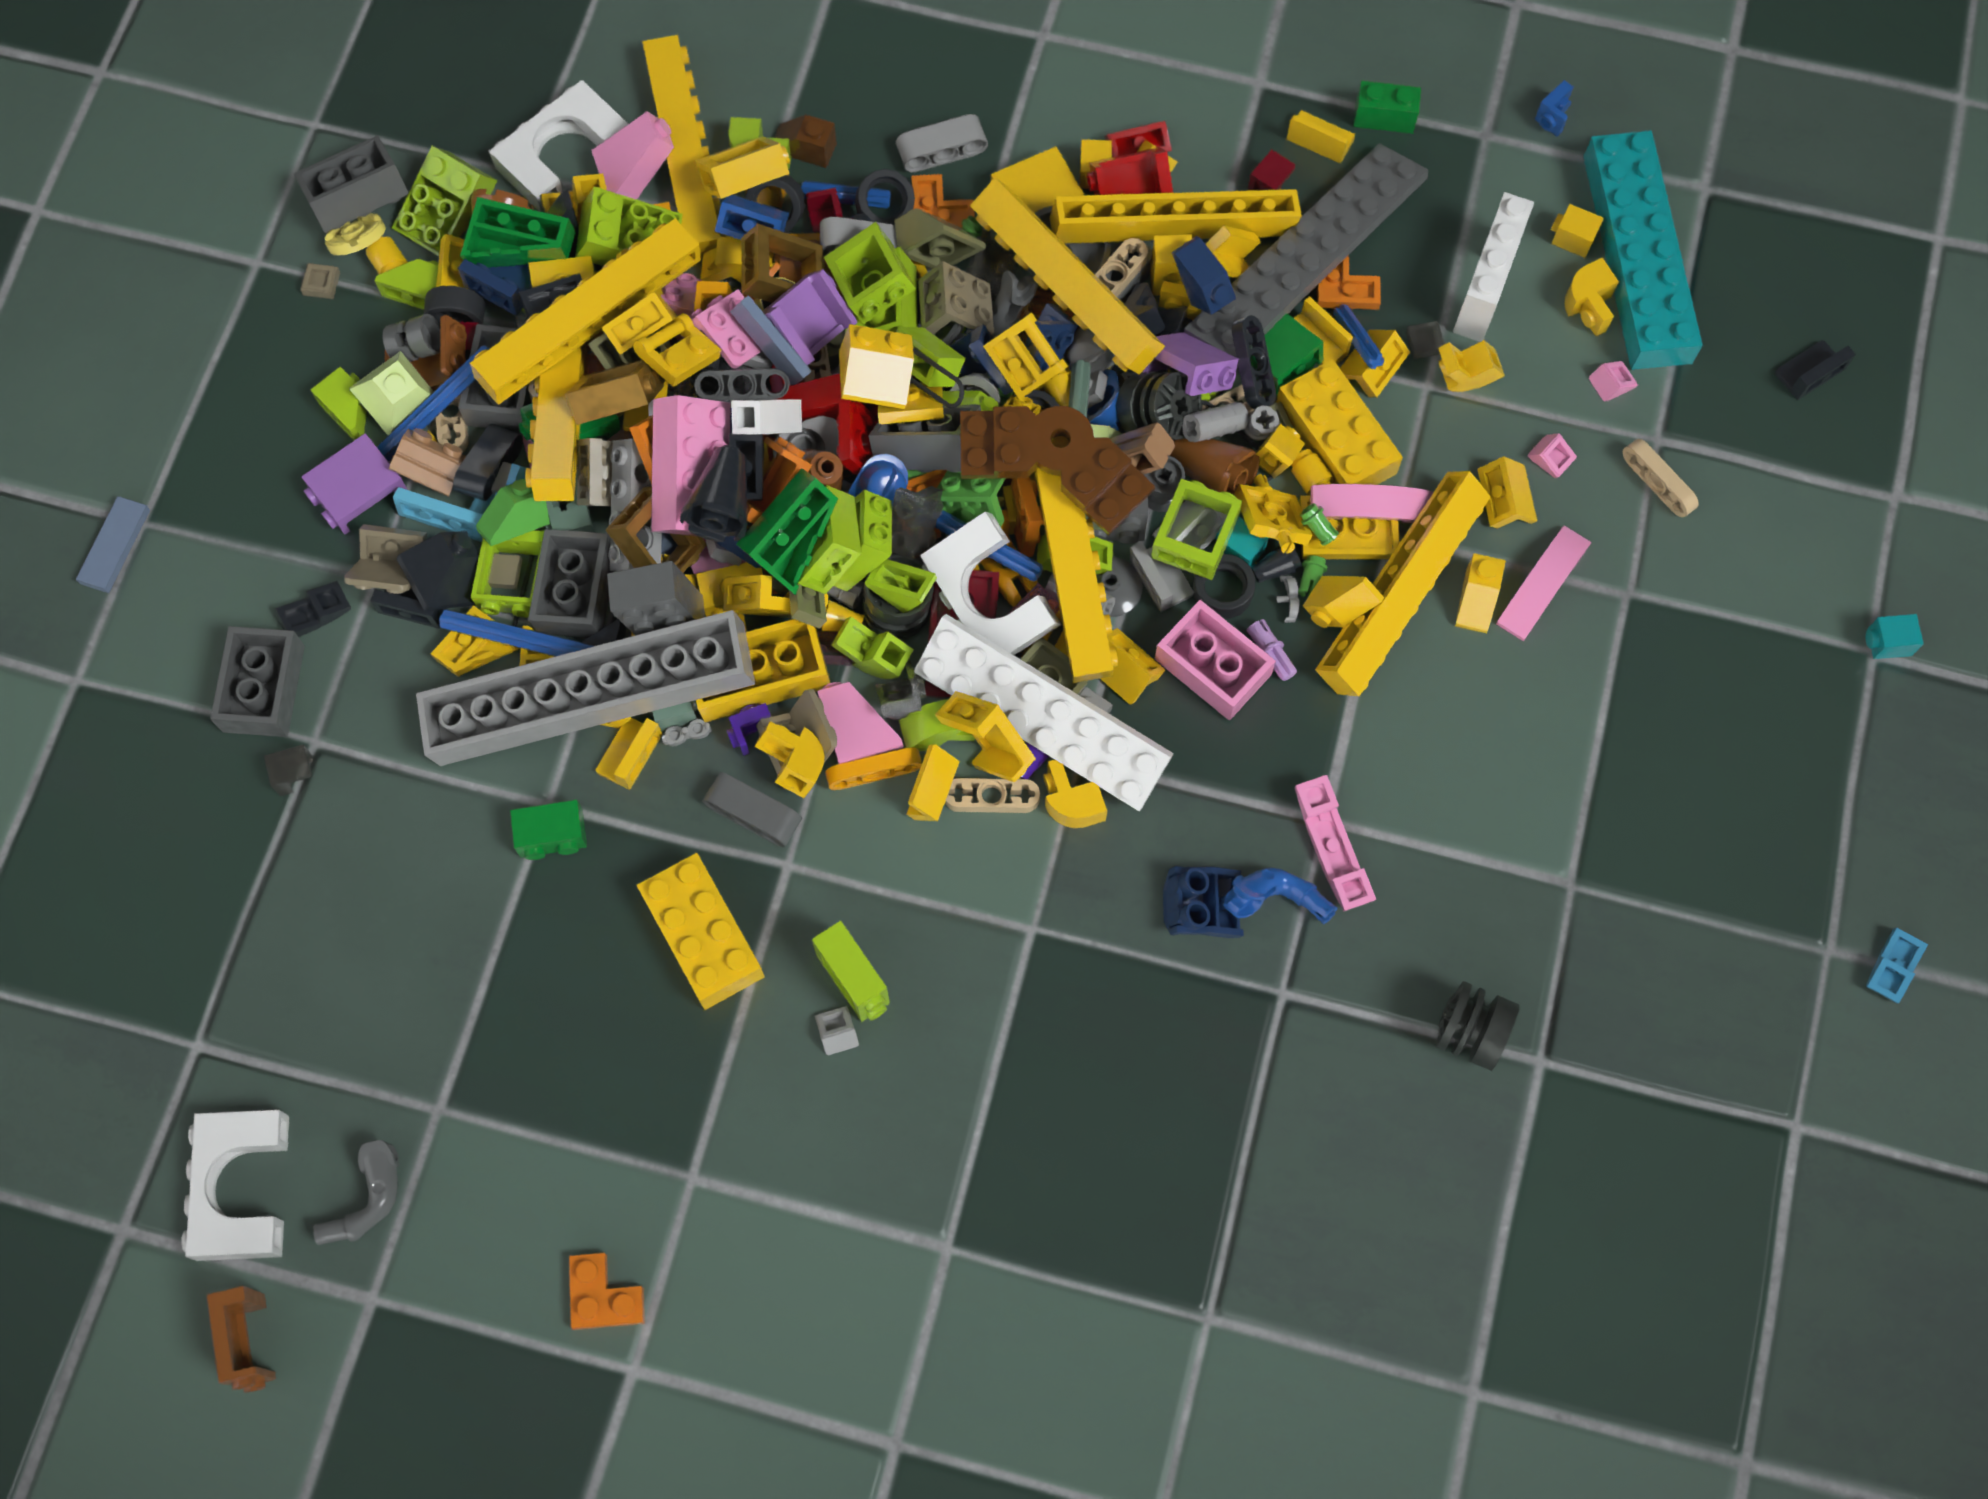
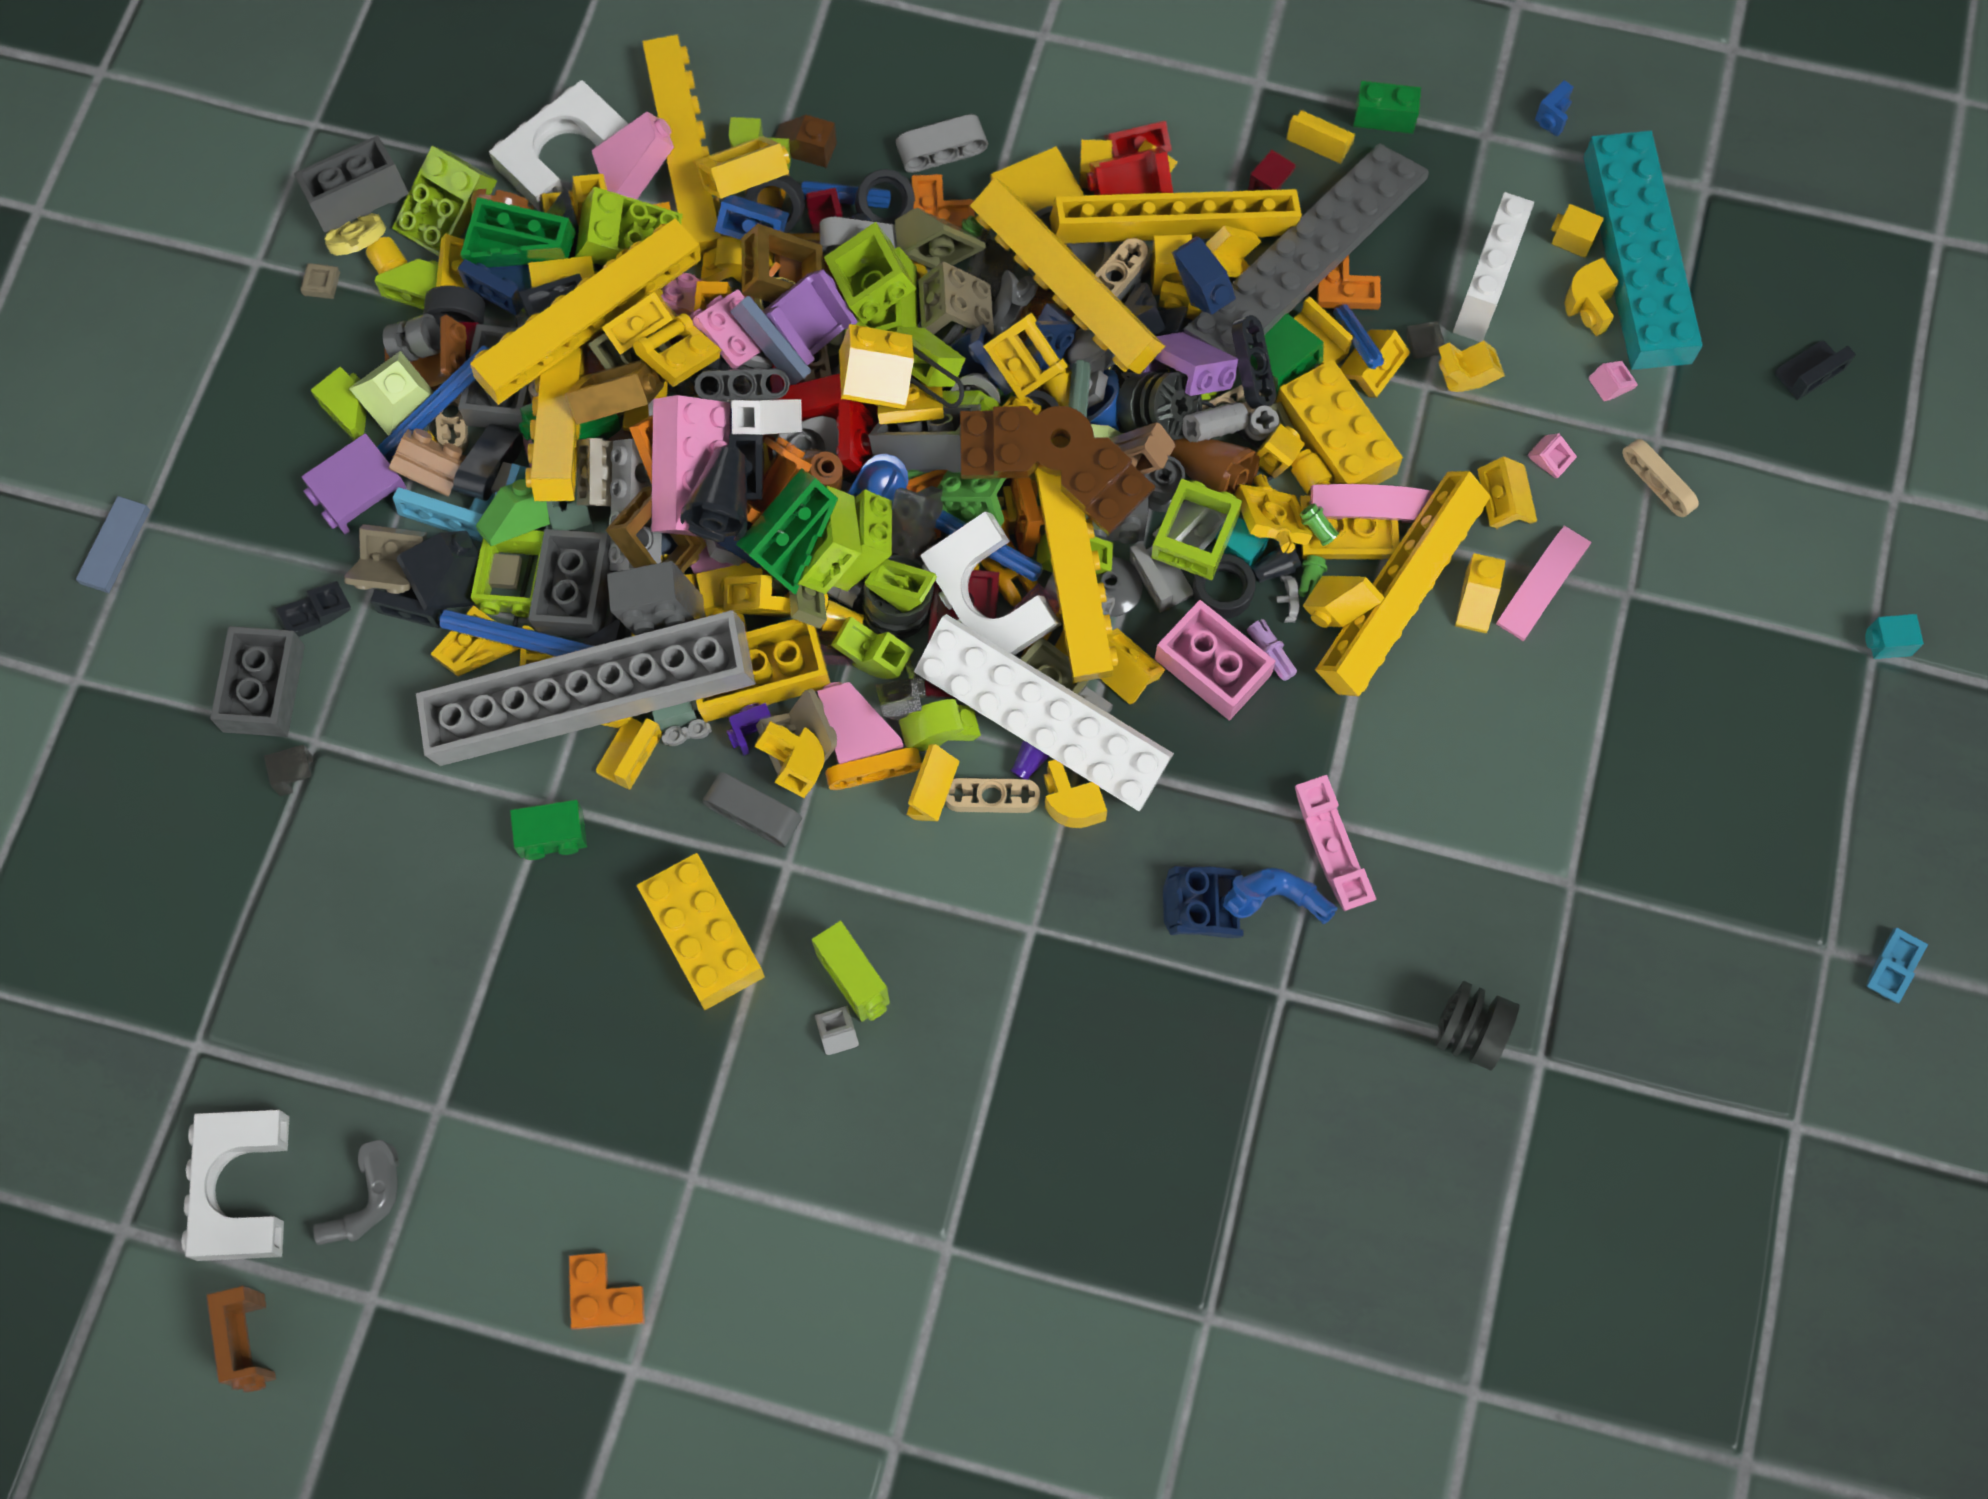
yellow panel [935,691,1036,782] -> none

